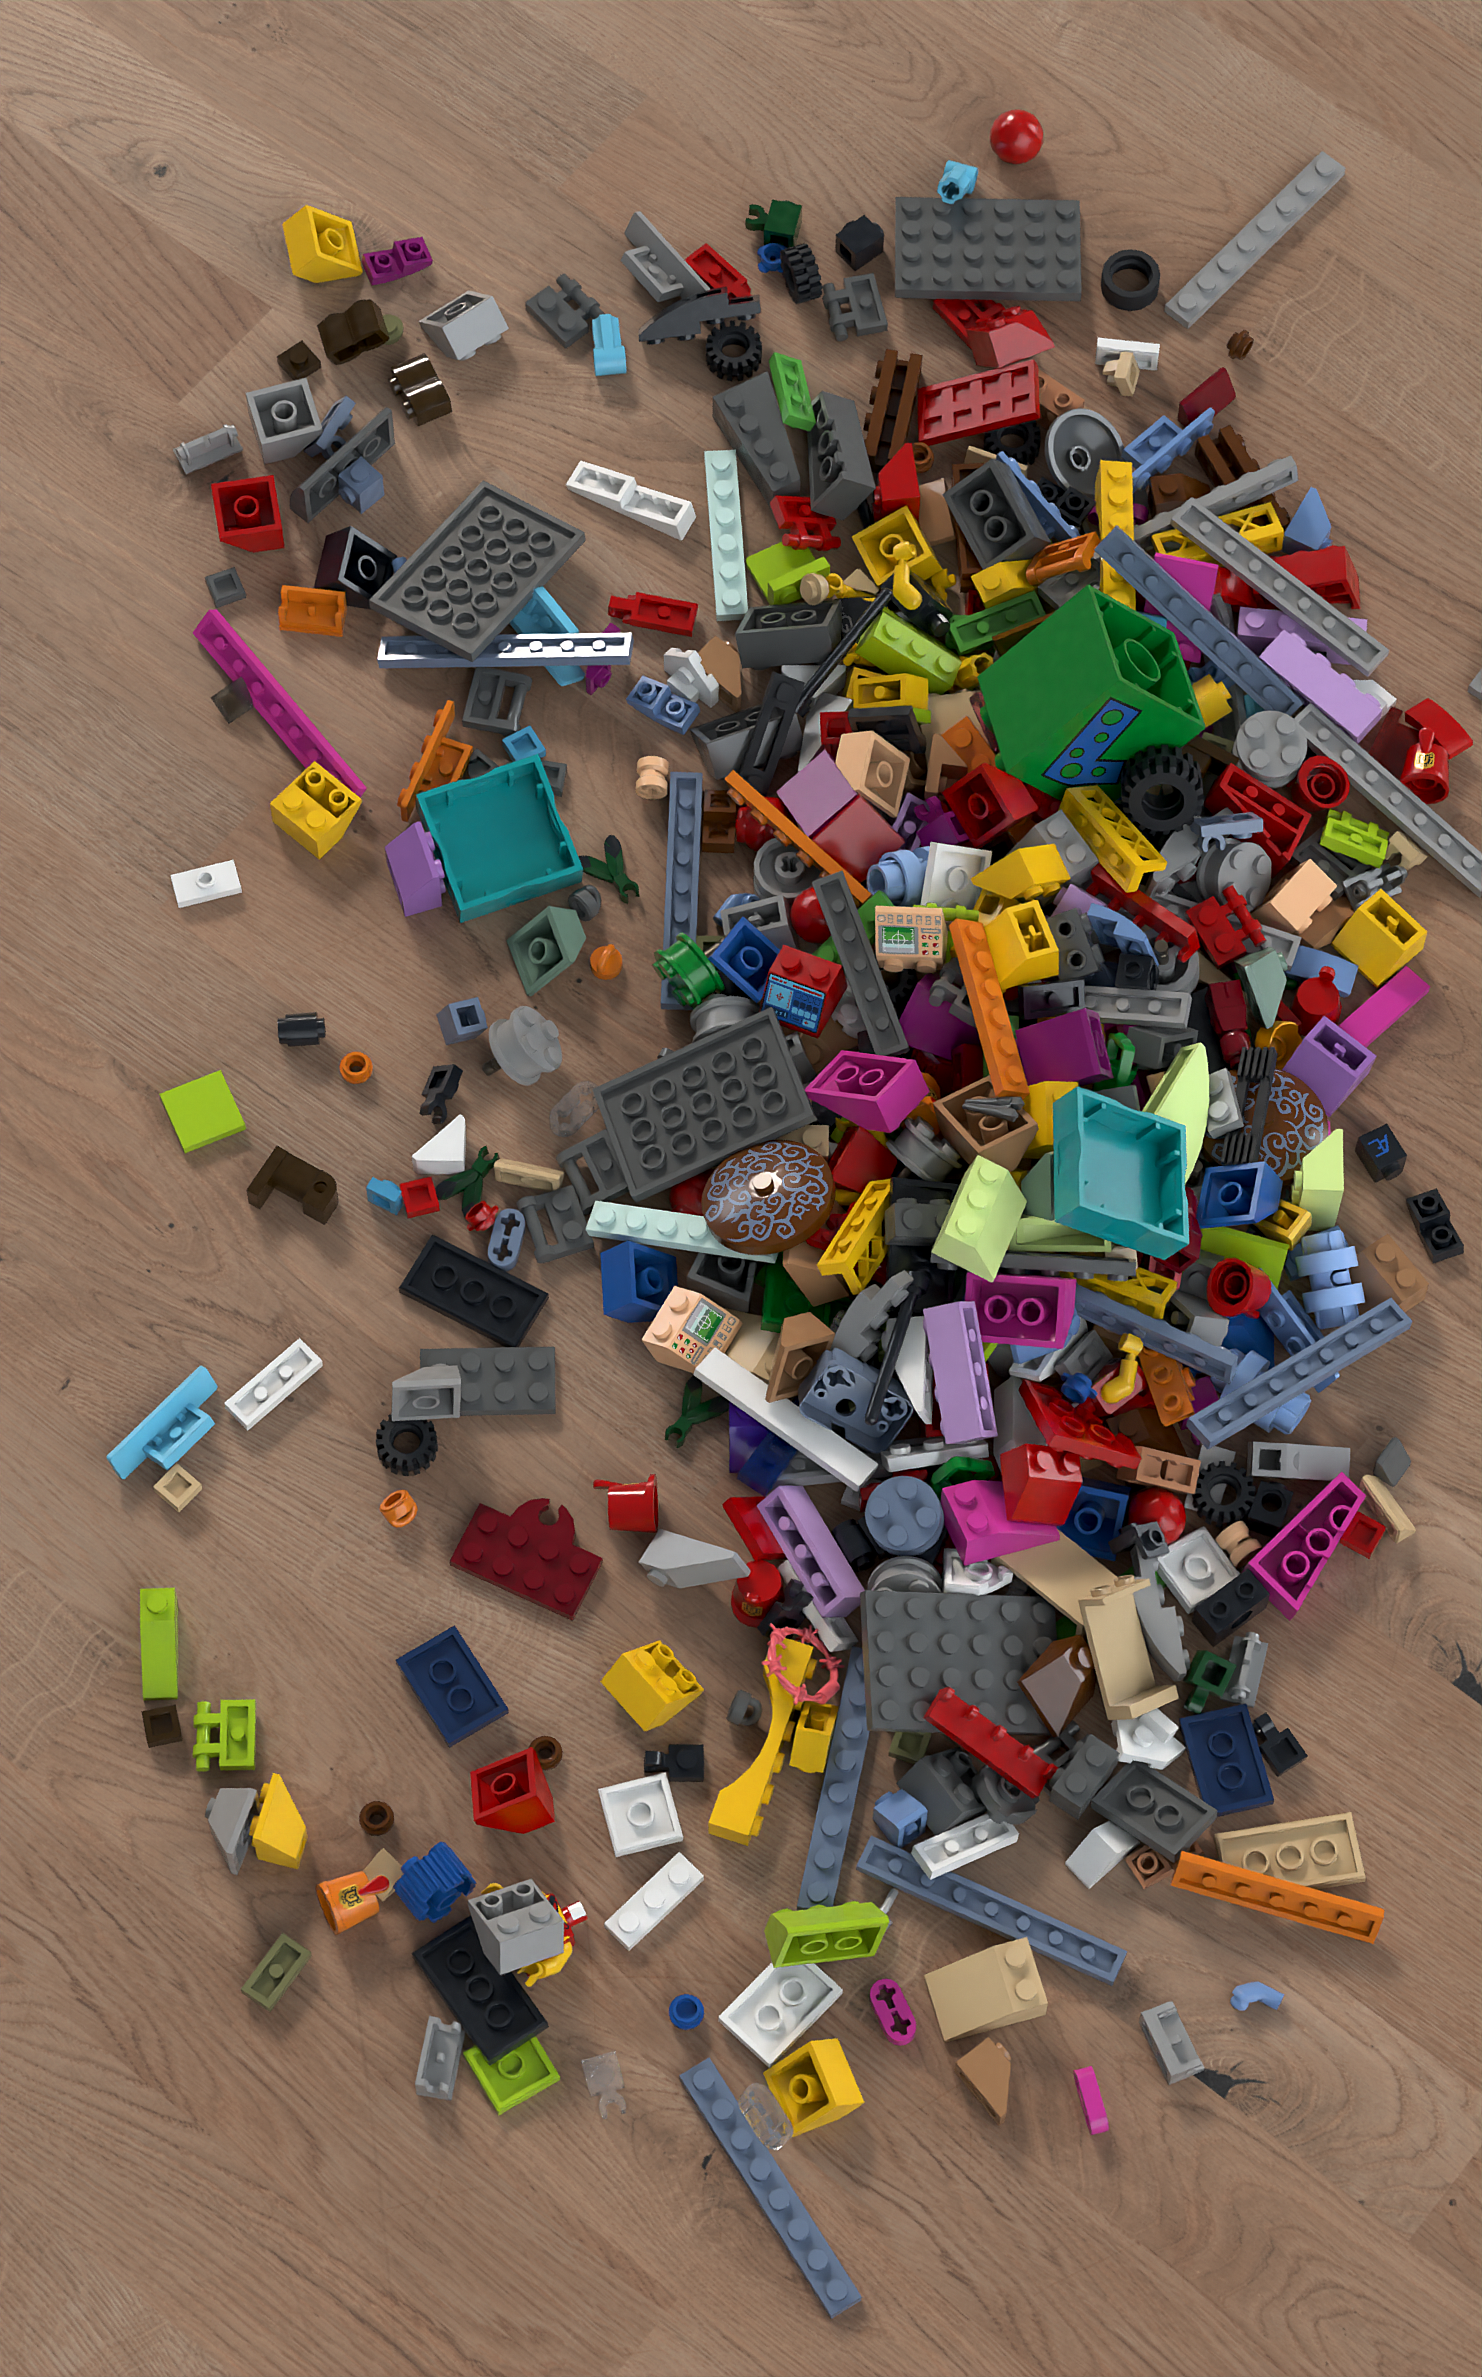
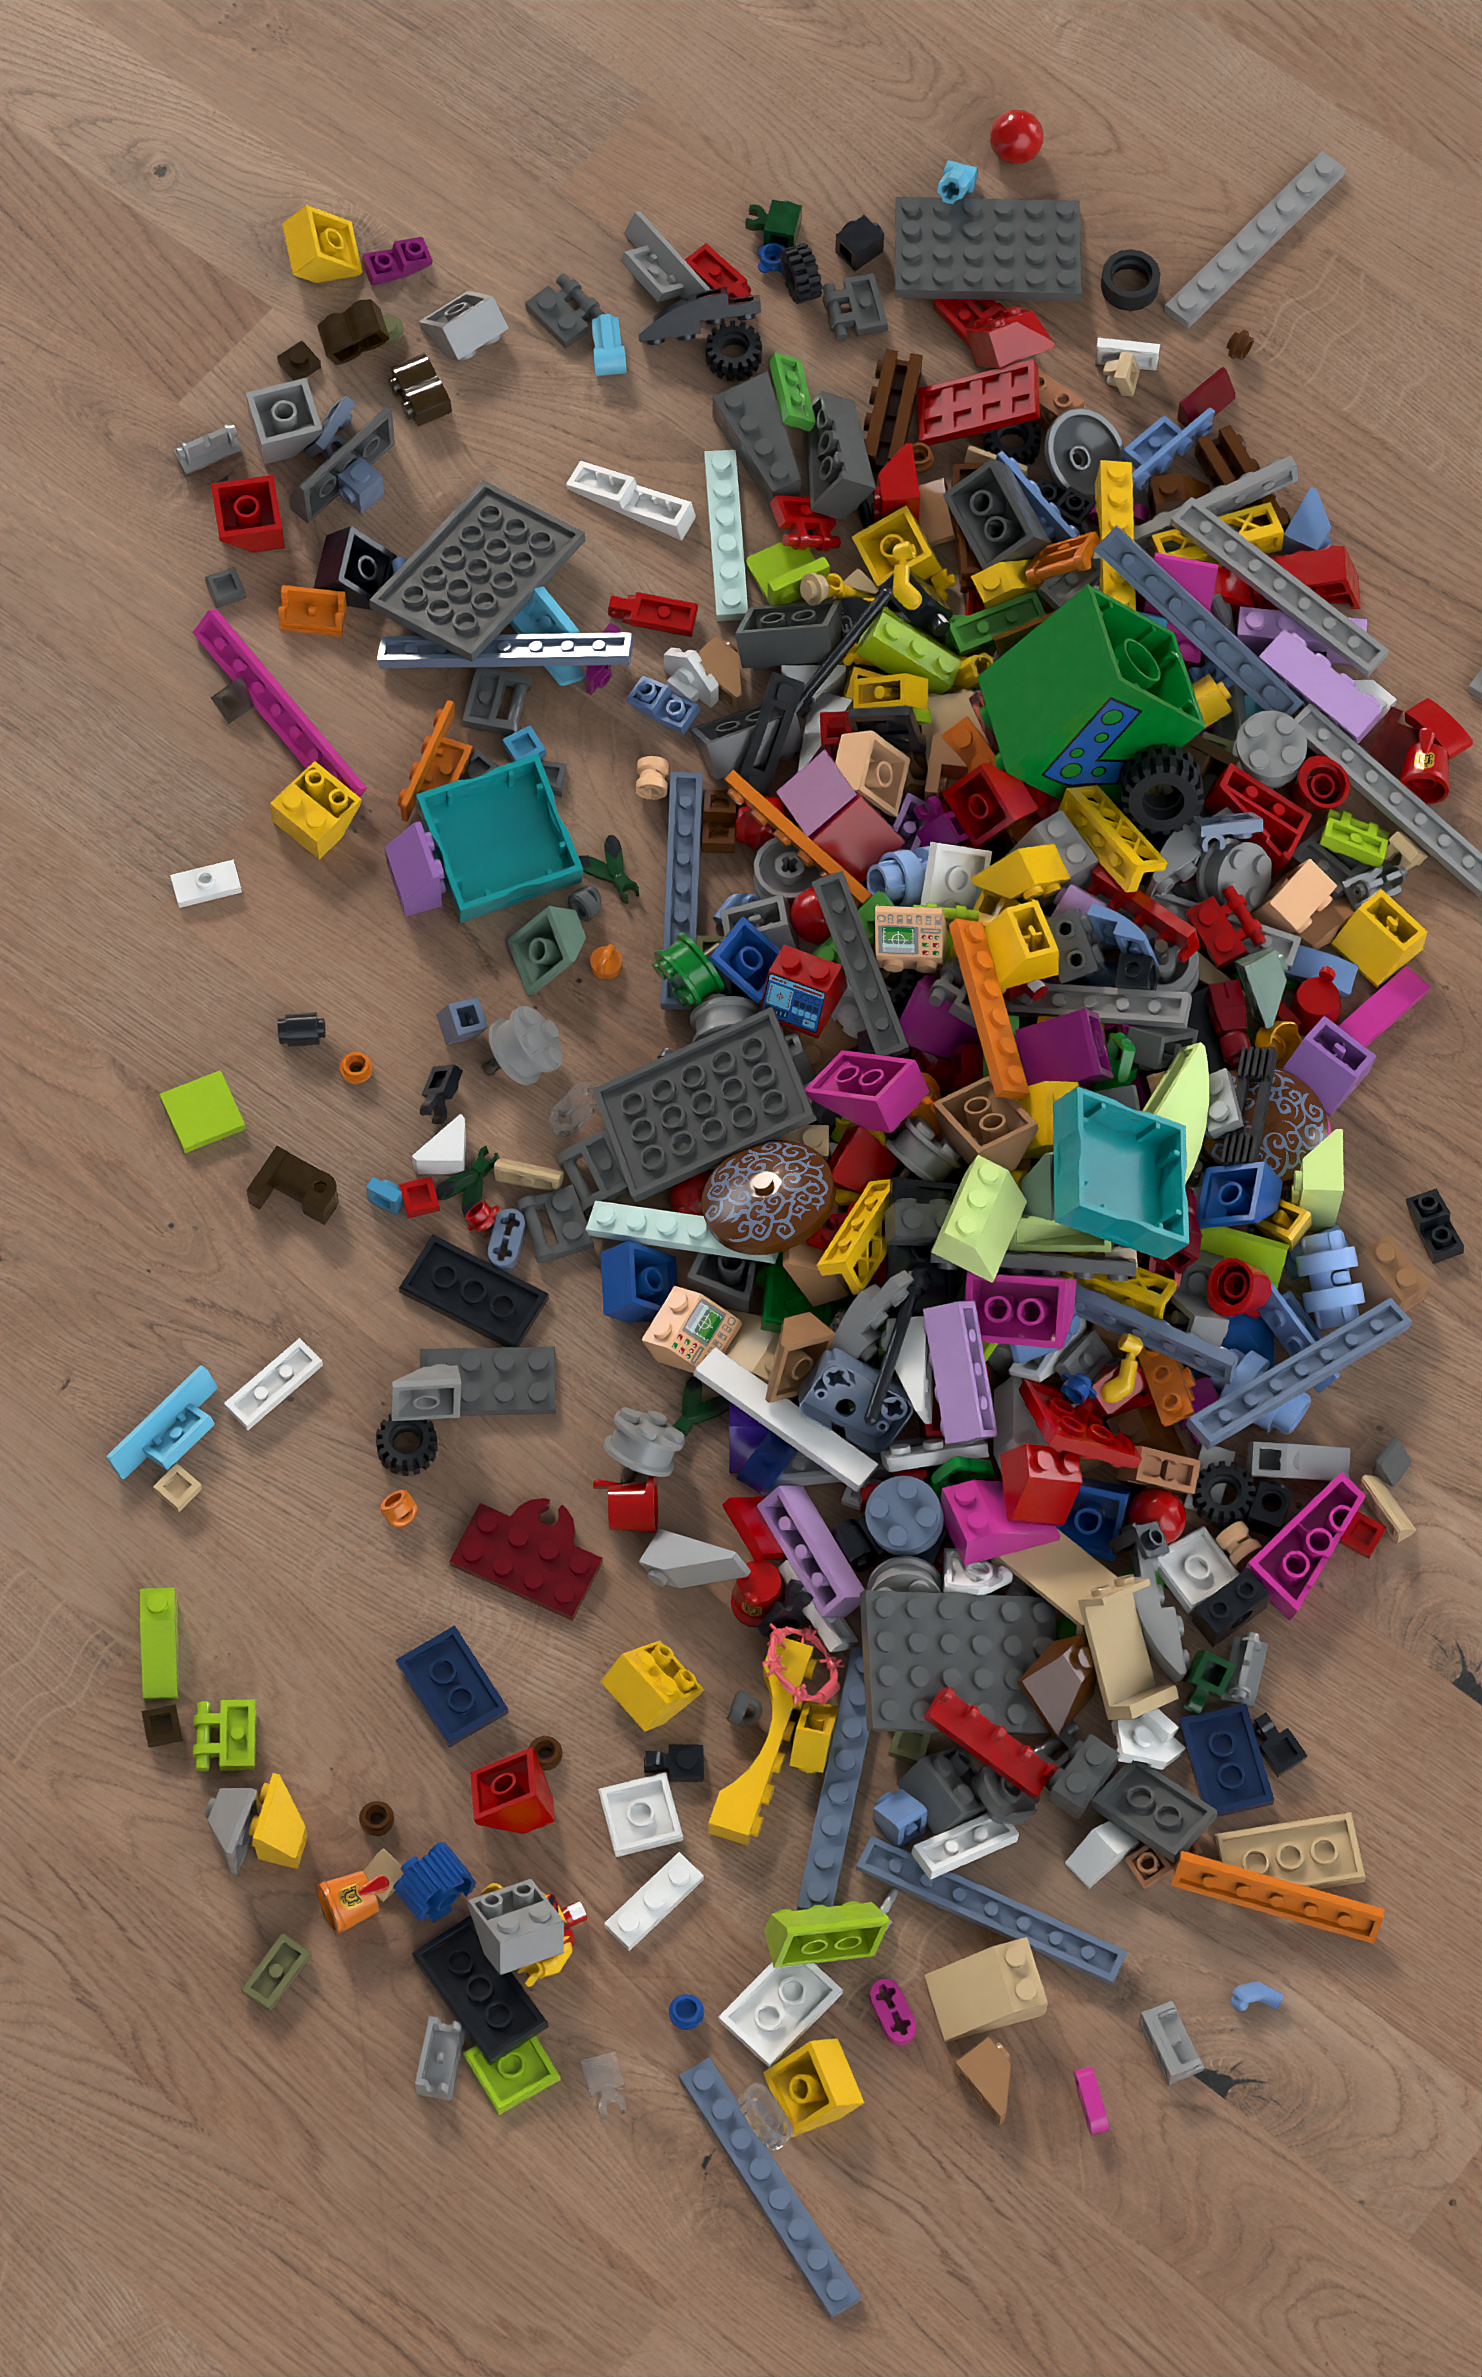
dark grey piece [962,1097,1025,1122] -> none
black plate [1018,977,1085,1020] -> none
black brick [1355,1124,1407,1183] -> none
none -> light grey wheel [603,1407,685,1484]

